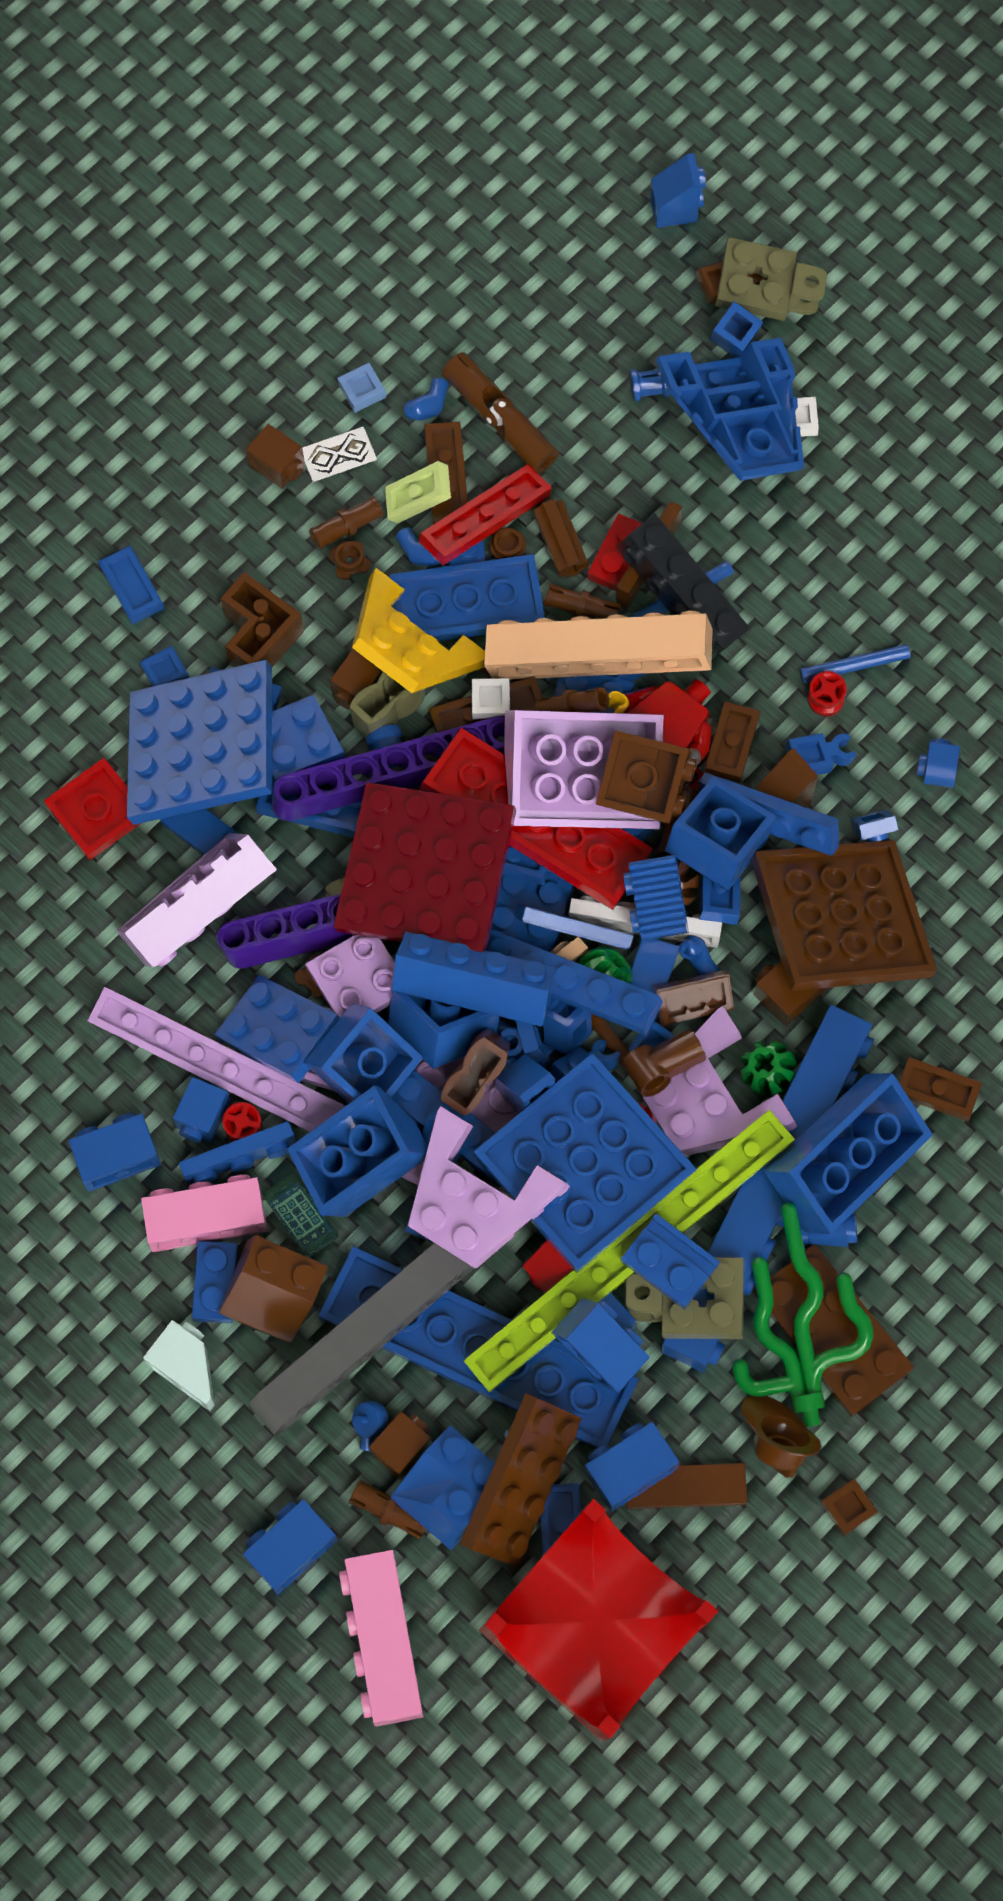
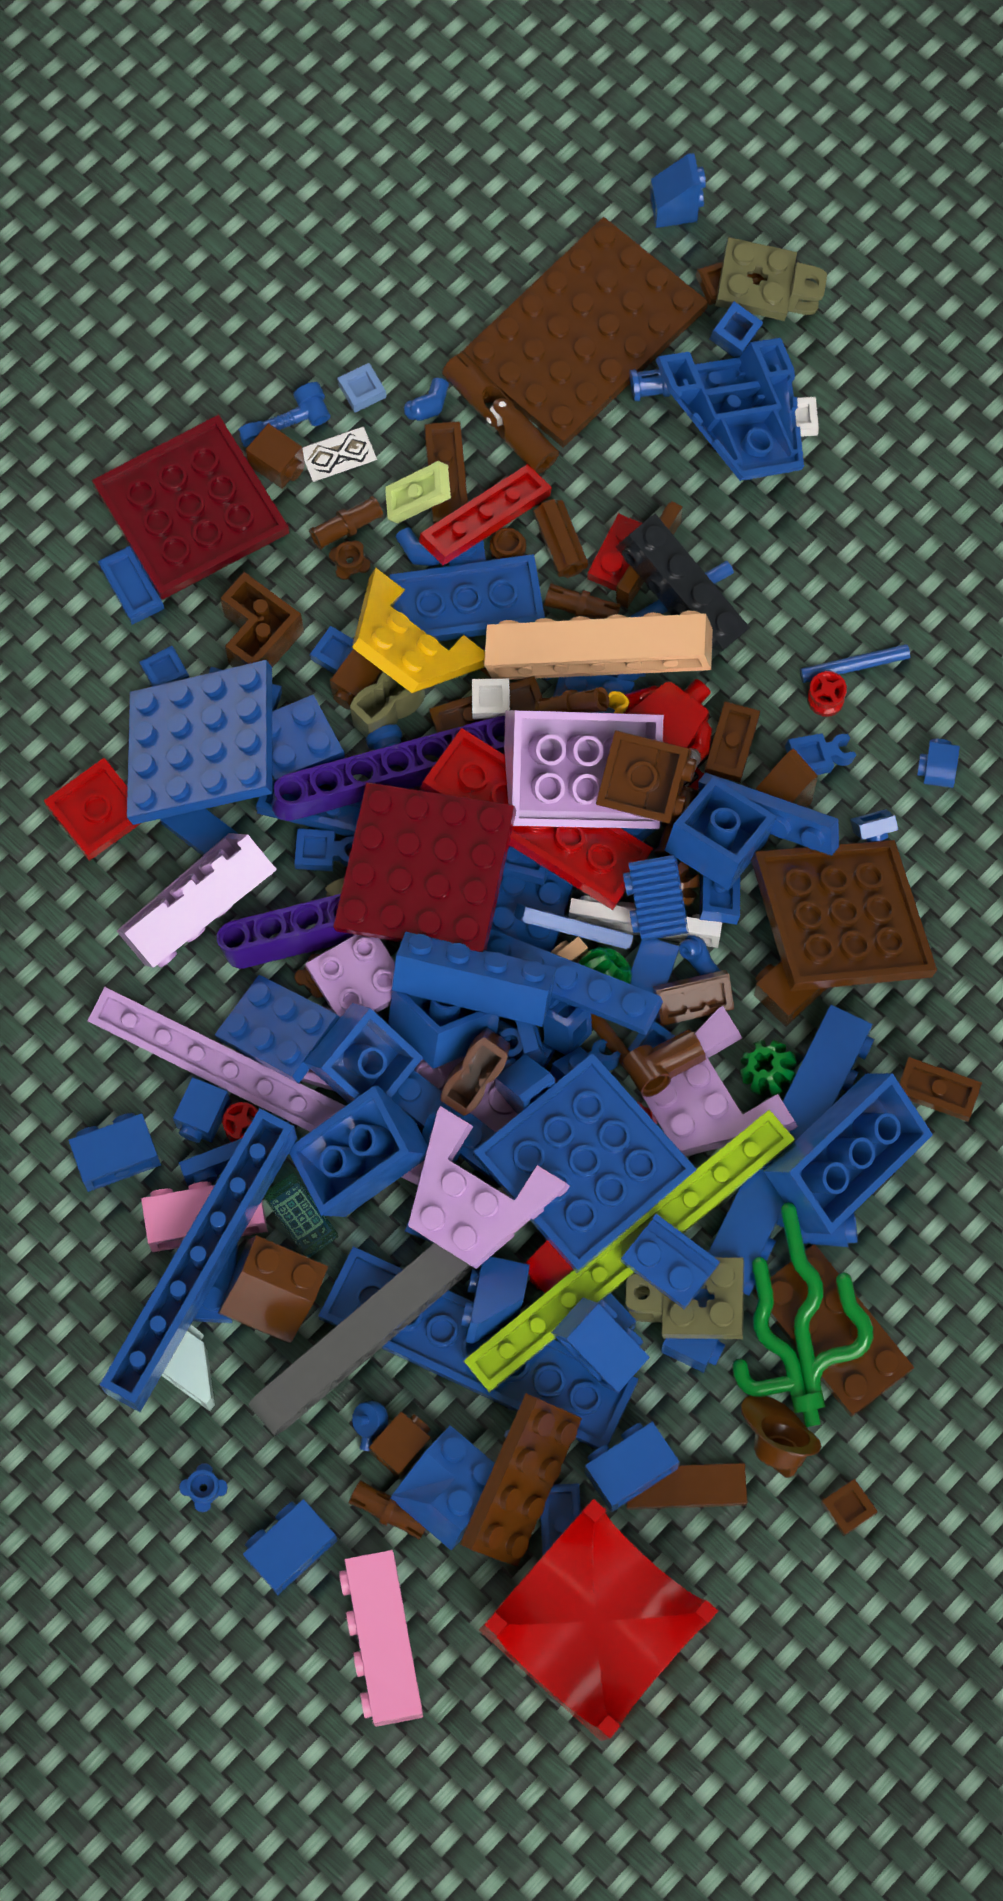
none -> dark red plate [92,414,289,600]
none -> blue brick [100,1108,297,1412]
none -> blue plate [179,1464,228,1512]
none -> blue brick [239,382,331,448]
none -> blue plate [294,829,354,871]
none -> blue plate [310,626,354,674]
none -> reddish brown plate [460,217,708,448]
none -> blue slope [461,1257,530,1344]

